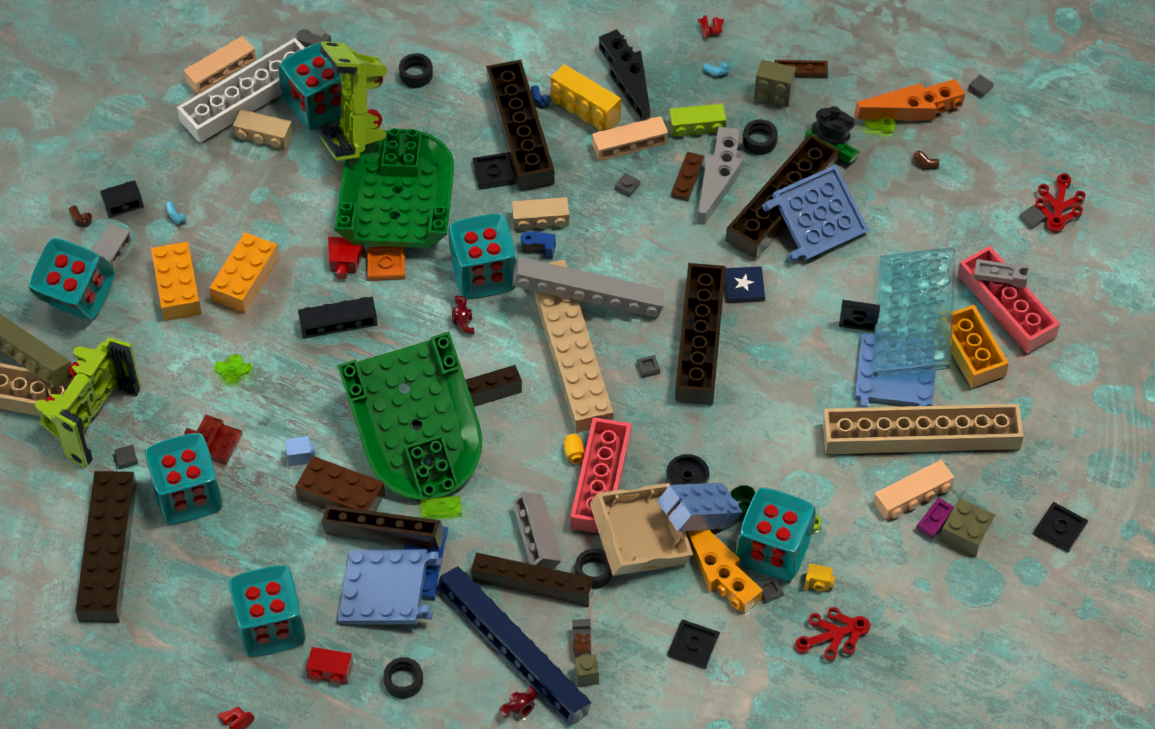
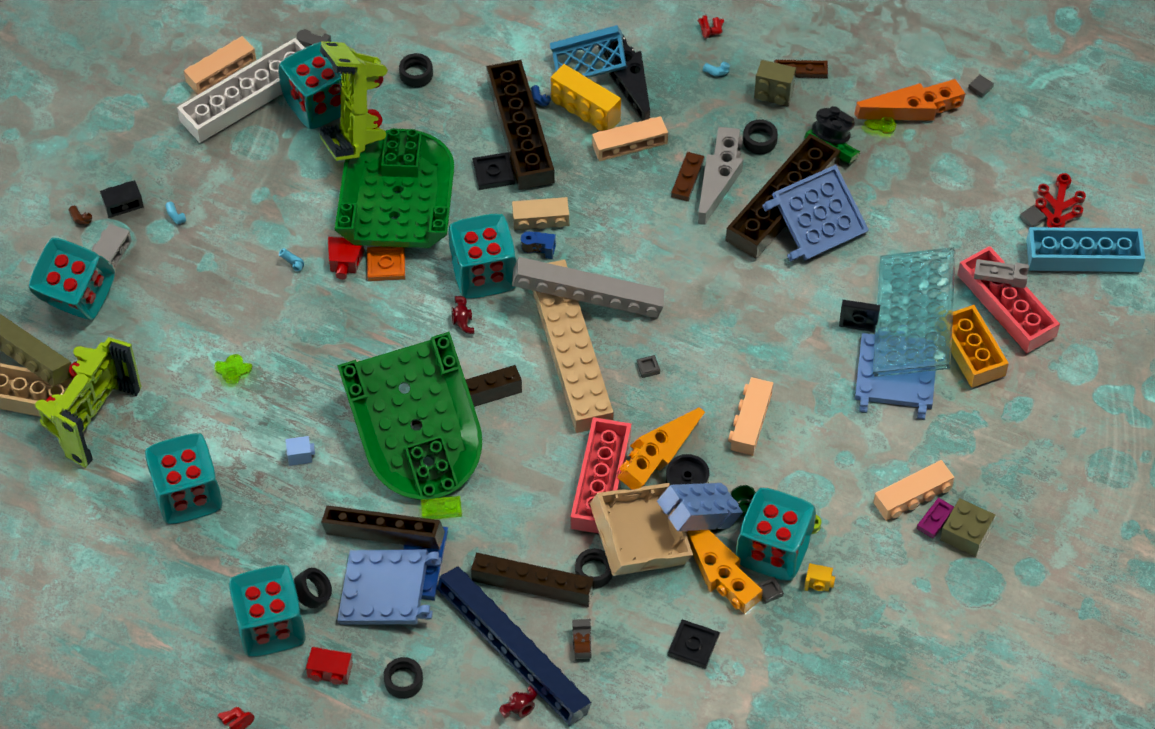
dark brown brick [75,471,137,623] -> none
dark grey tile [114,445,138,469] -> none
light orange brick [151,241,202,321] -> none
clear red plate [184,414,243,465] -> none
light orange brick [209,232,280,313] -> none
tan brick [233,109,293,149] -> none
reddish brown brick [295,456,385,512] -> none
black brick [298,296,378,339] -> none
light grey brick [512,491,562,569] -> none
yellow brick [563,434,585,464] -> none
olive brick [575,654,599,687] -> none
dark grey plate [615,173,640,197] -> none
lime brick [669,103,726,137] -> none
dark brown brick [675,263,726,404] -> none
dark blue tile [725,266,765,303] -> none
red plant [795,607,870,661] -> none
tan brick [823,404,1024,454] -> none
reddish brown arm [914,151,939,168] -> none
black tile [1034,502,1089,553] -> none
none -> medium azure arm [279,248,304,271]
none -> black tyre [294,568,332,608]
none -> dark azure fence [550,25,627,78]
none -> light orange brick [617,407,705,490]
none -> light nougat brick [728,377,774,456]
none -> medium azure brick [1026,227,1145,272]

